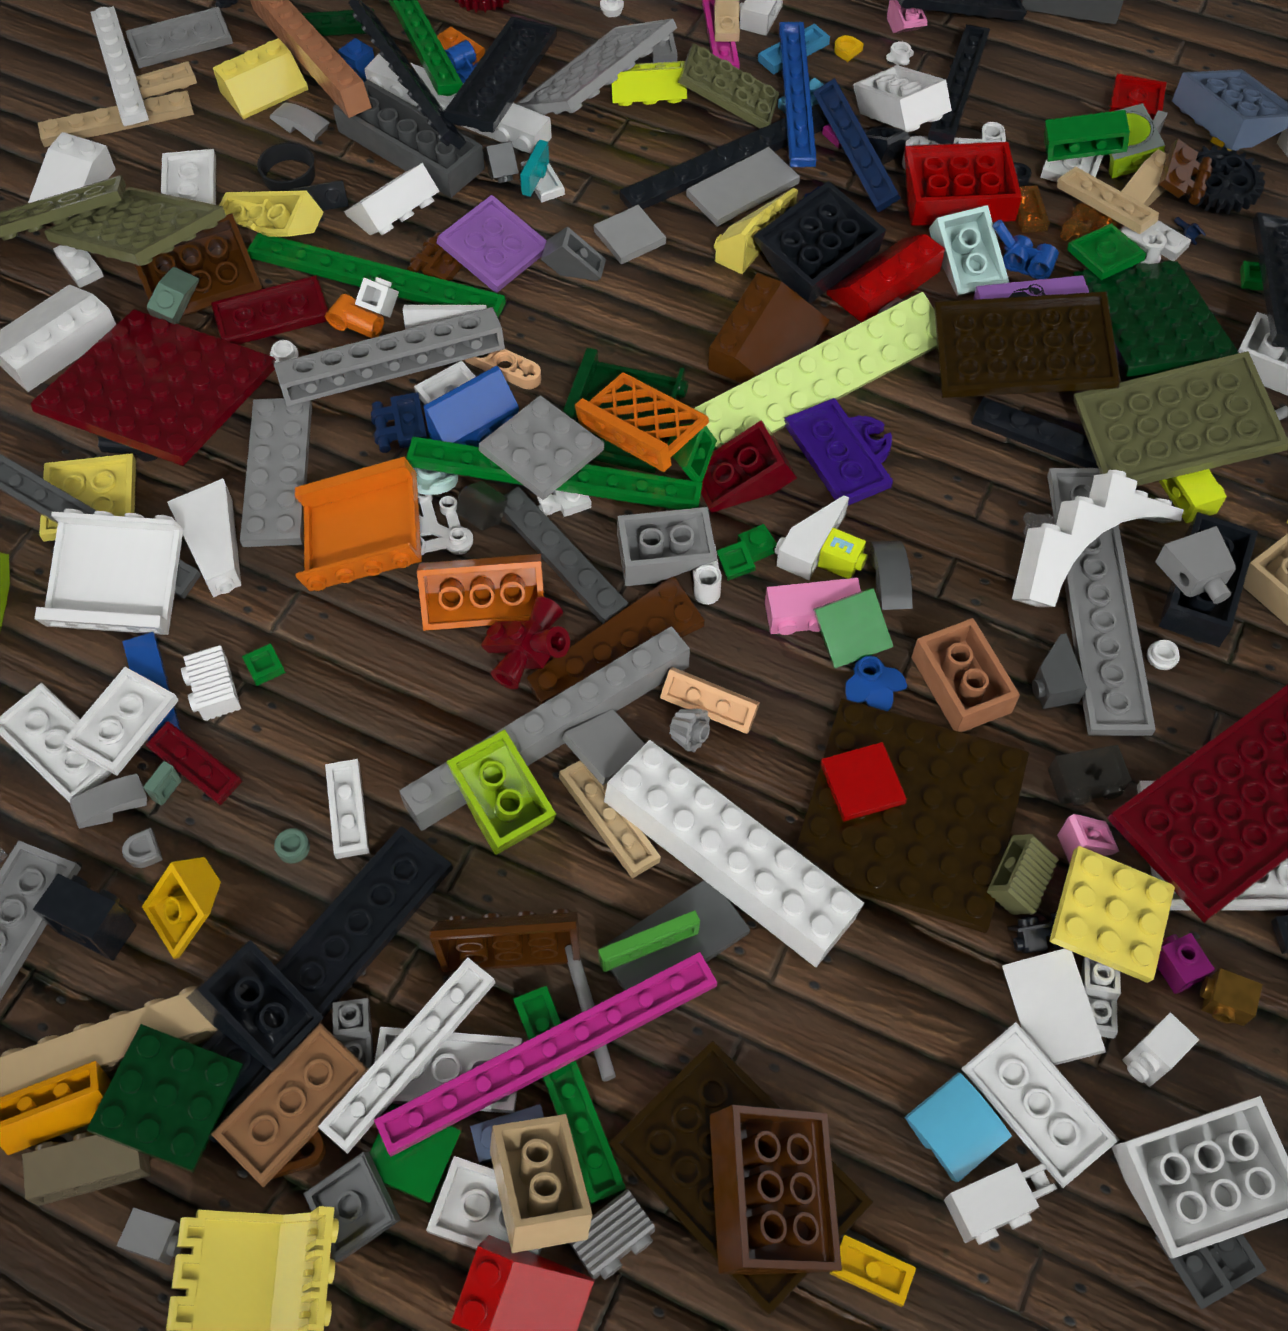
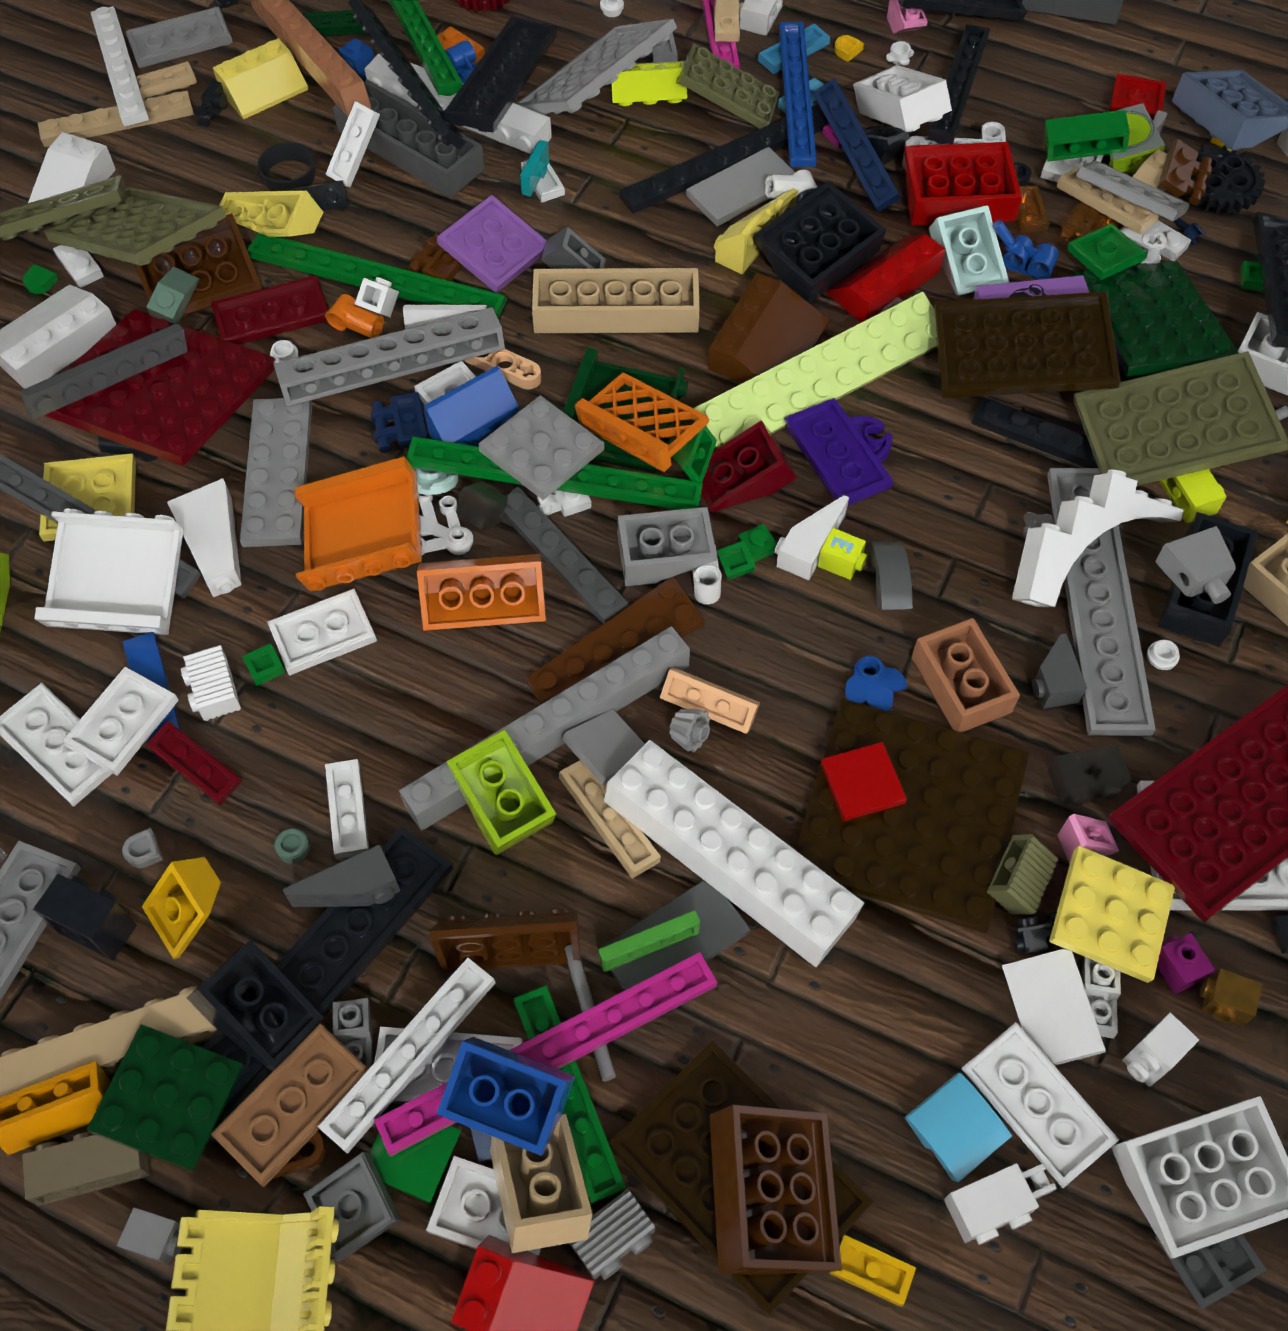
light grey slope [70,774,147,829] -> none
sand green tile [143,761,182,806] -> none
white plate [161,149,216,205] -> none
light grey slope [270,102,330,142] -> none
white slope [344,163,440,235] -> none
dark red brick [481,596,570,689] -> none
dark grey slope [483,141,519,184] -> none
light grey tile [594,205,666,264] -> none
bright pink brick [765,578,861,635] -> none
tile [813,587,894,668] -> none
none -> dark grey plate [20,323,188,420]
none -> green tile [23,264,59,294]
none -> black plate [194,80,227,127]
none -> white tile [267,588,377,676]
none -> dark grey slope [283,844,400,907]
none -> white plate [325,101,380,187]
none -> blue slope [436,1037,575,1156]
none -> tan brick [532,268,699,333]
none -> white piece [765,170,818,203]
none -> light grey tile [1076,160,1189,221]

